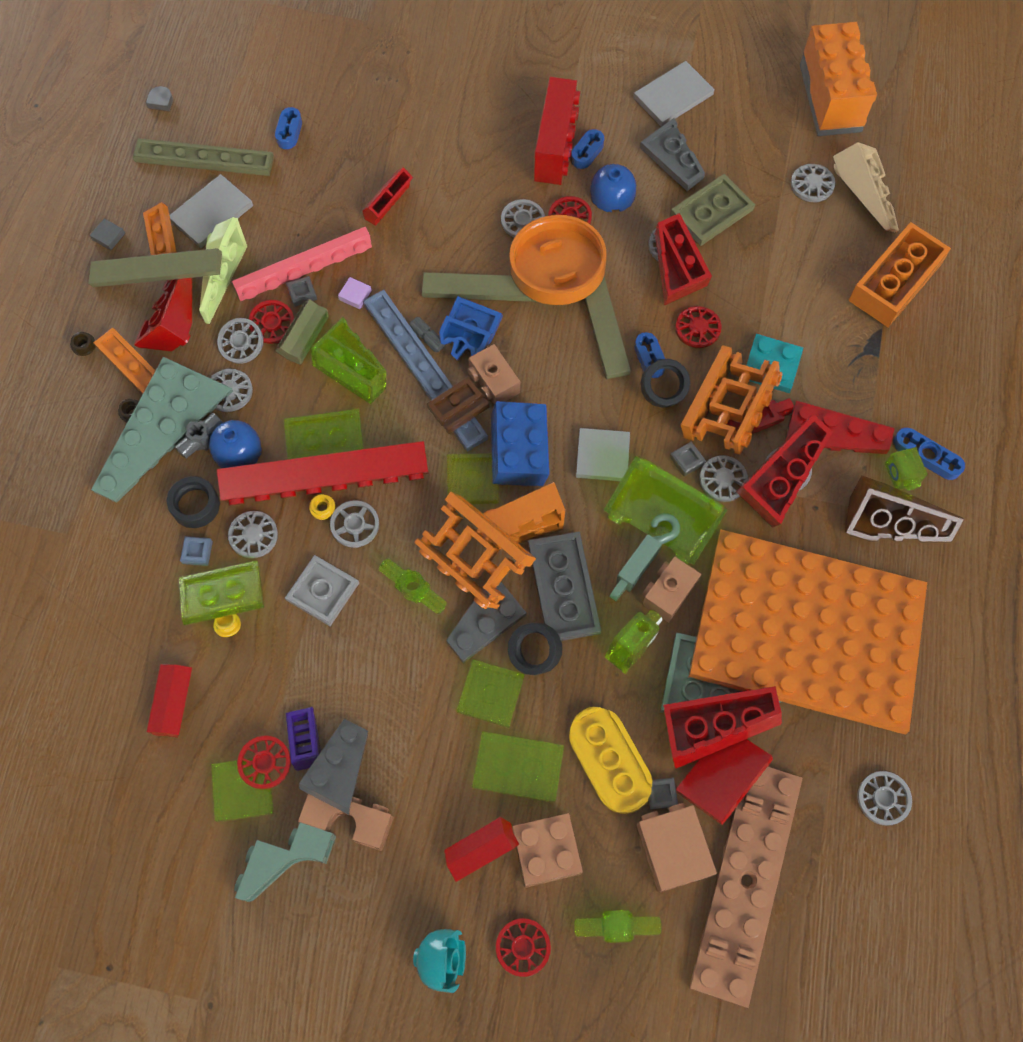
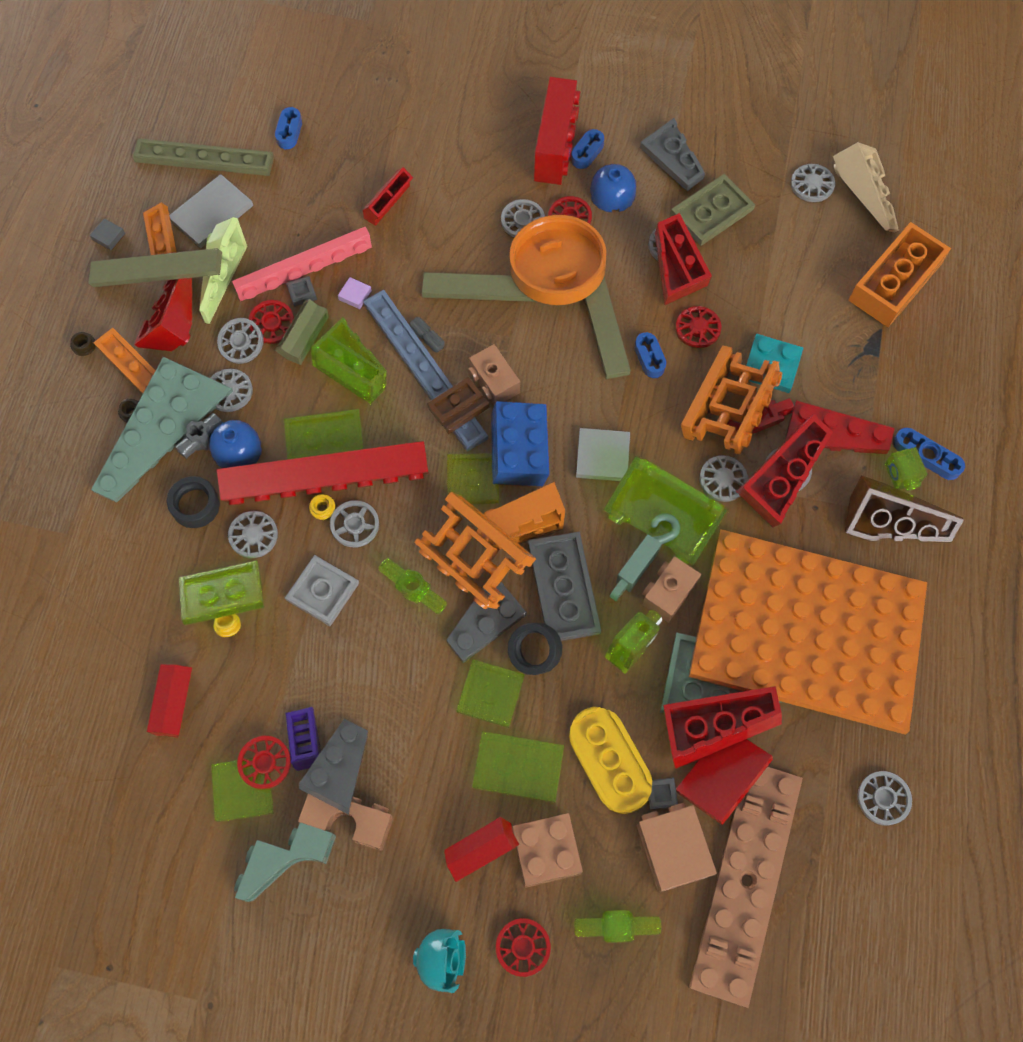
flat silver tile [146,86,173,111] -> none
sand blue tile [180,536,213,566] -> none
blue plate [439,296,503,361] -> none
light grey tile [633,61,715,127] -> none
black tyre [640,358,690,408] -> none
flat silver tile [670,441,706,476] -> none
orange piece [800,22,877,136] -> none

